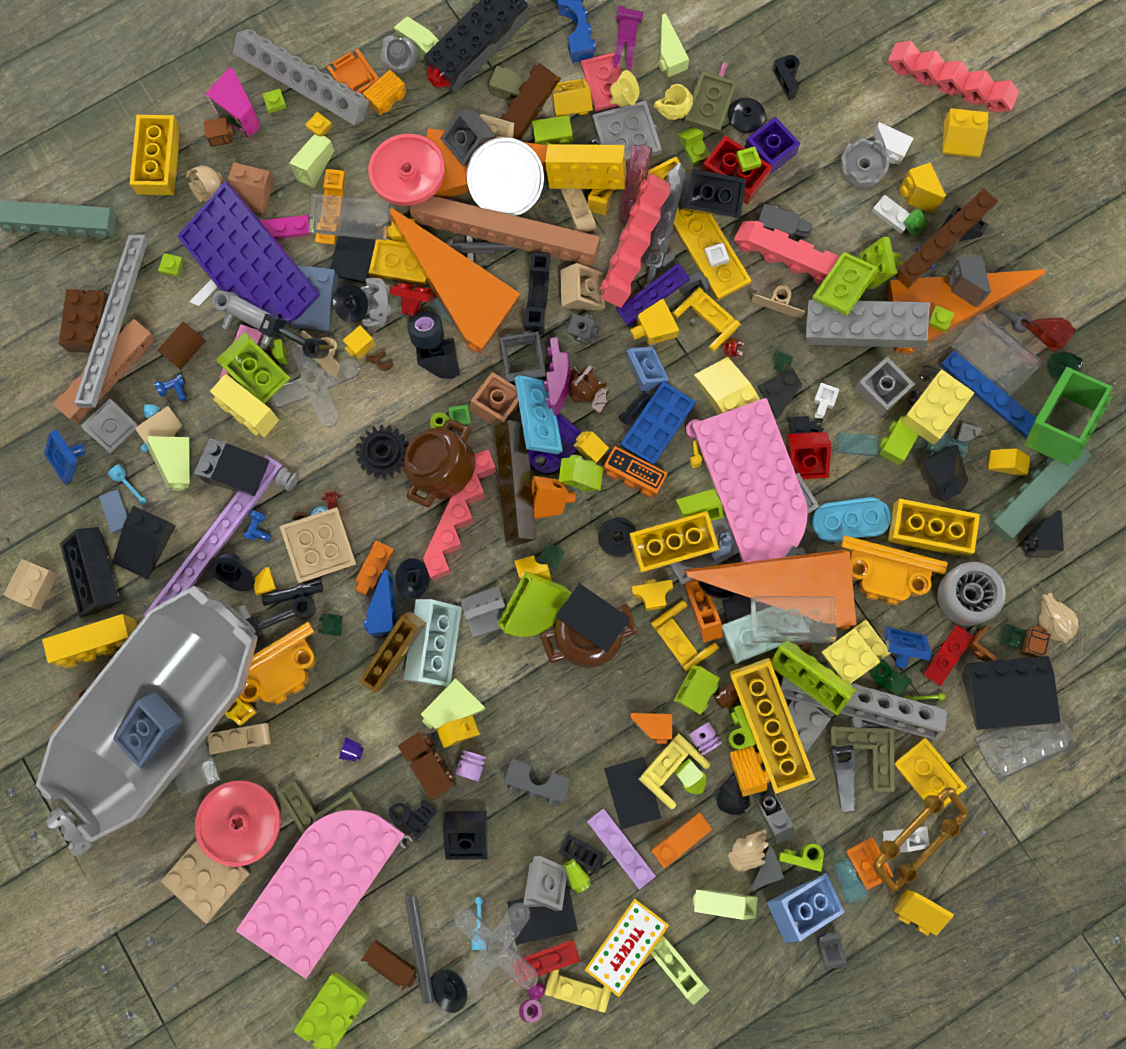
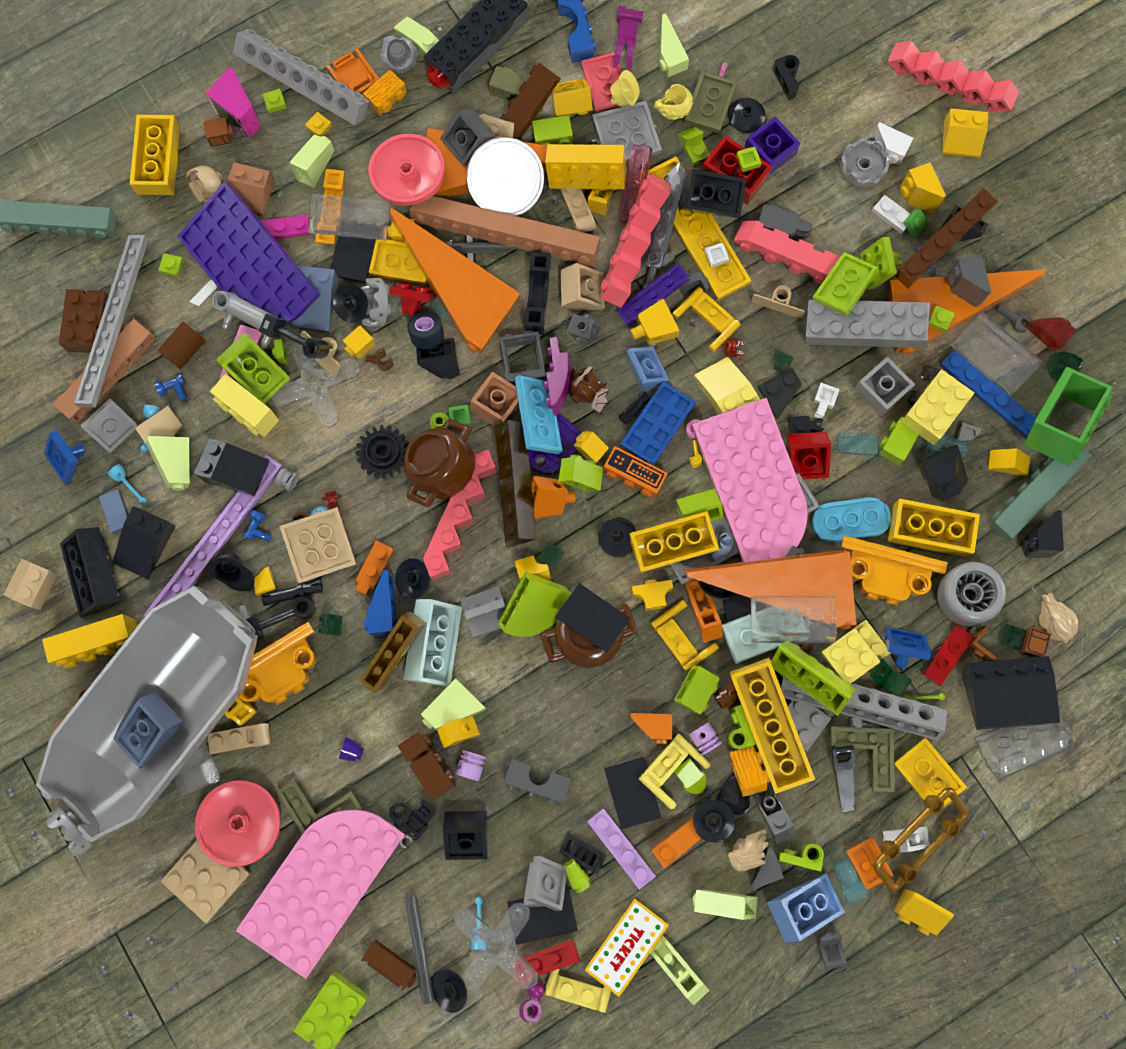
none -> black dish [693,800,735,843]

